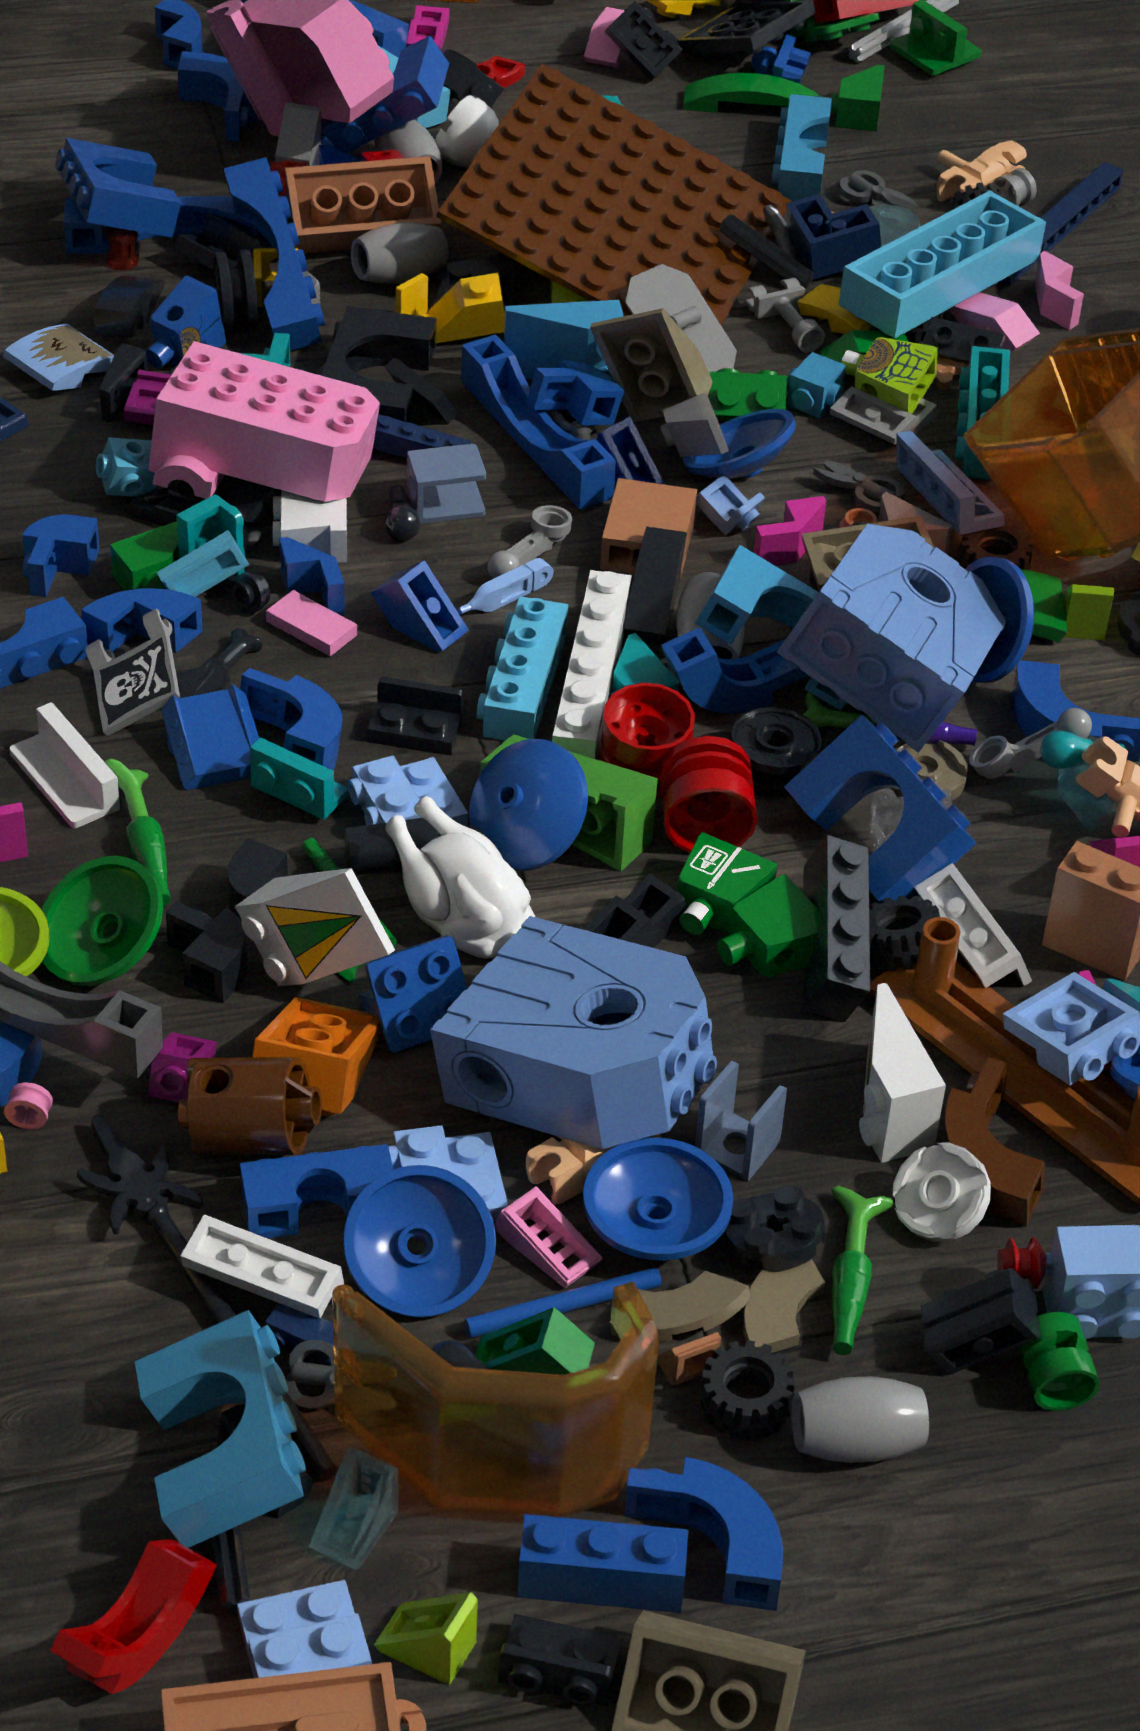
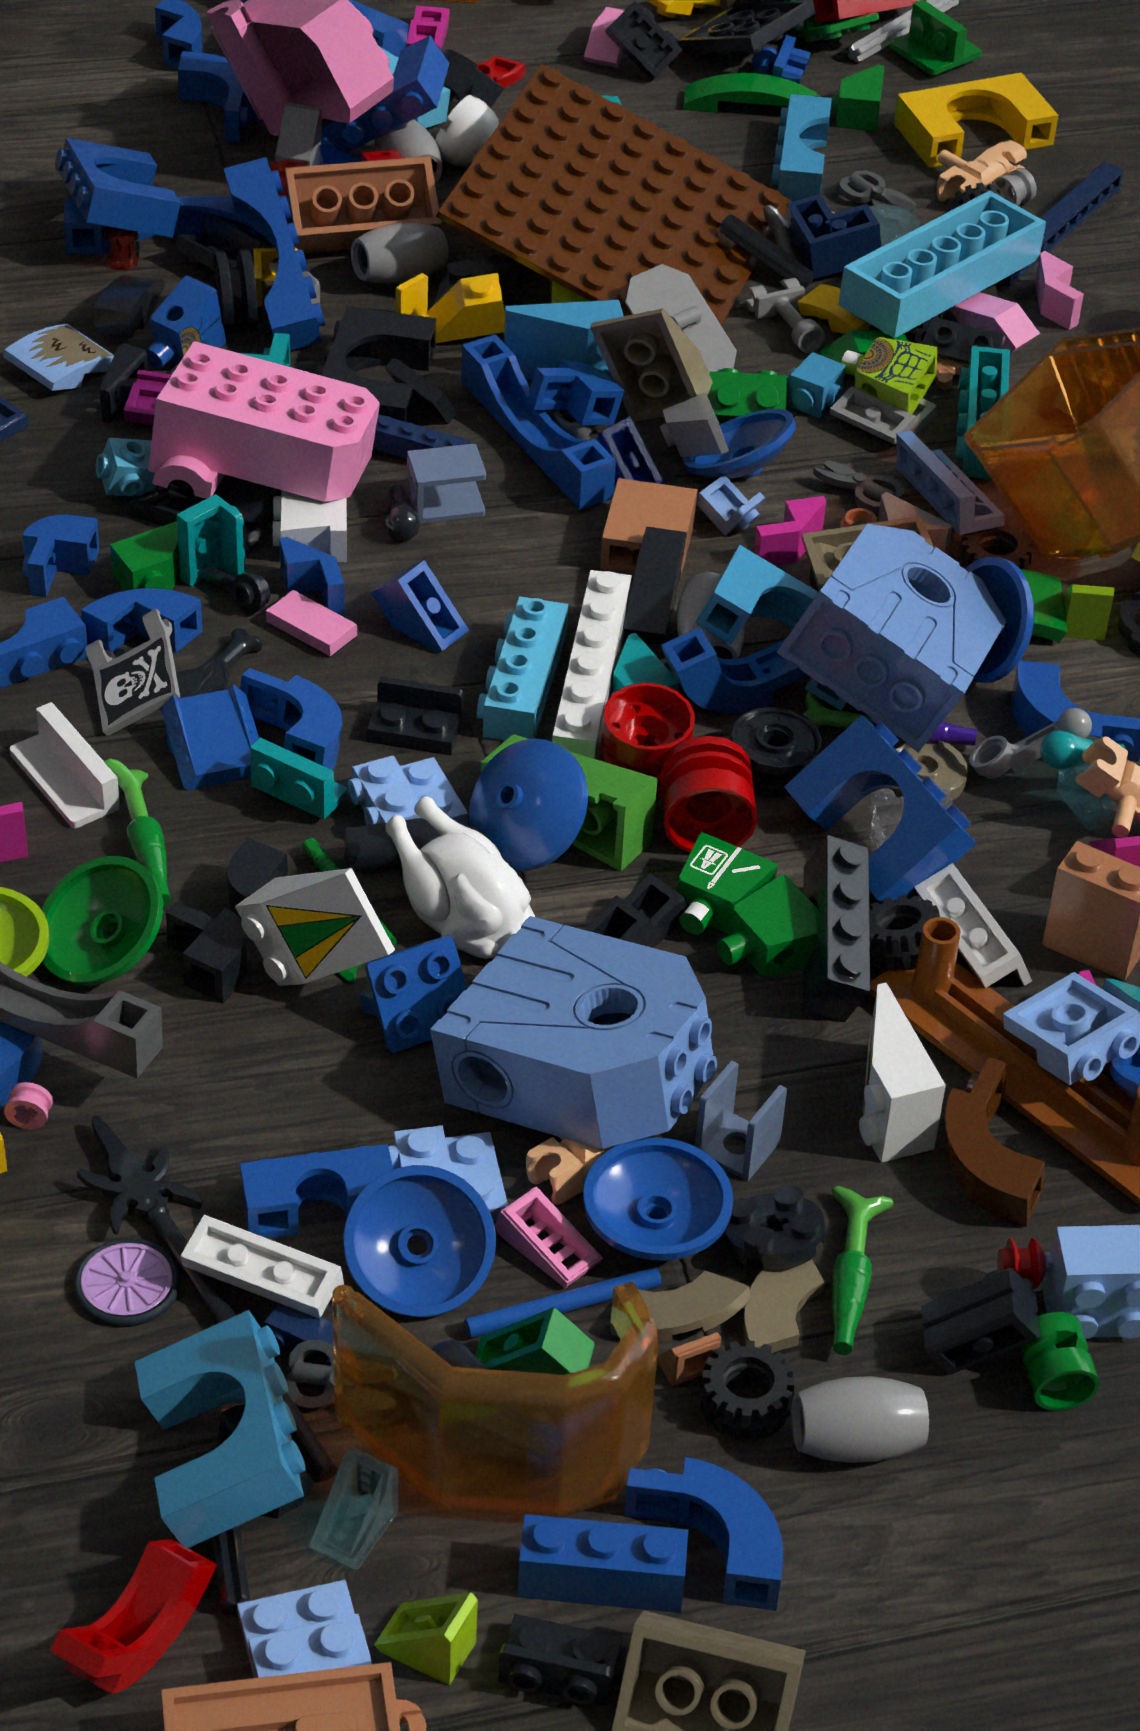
magenta bracket [148,1032,217,1102] -> none
medium azure tile [157,530,249,597] -> none
reddish brown cylinder [178,1057,322,1155] -> none
orange slope [253,997,382,1116] -> none
light blue piece [458,558,554,614] -> none
light grey piece [487,505,572,579] -> none
white tile [893,1142,991,1242] -> none
none -> lavender wheel [73,1238,181,1326]
none -> yellow arch [894,72,1058,168]

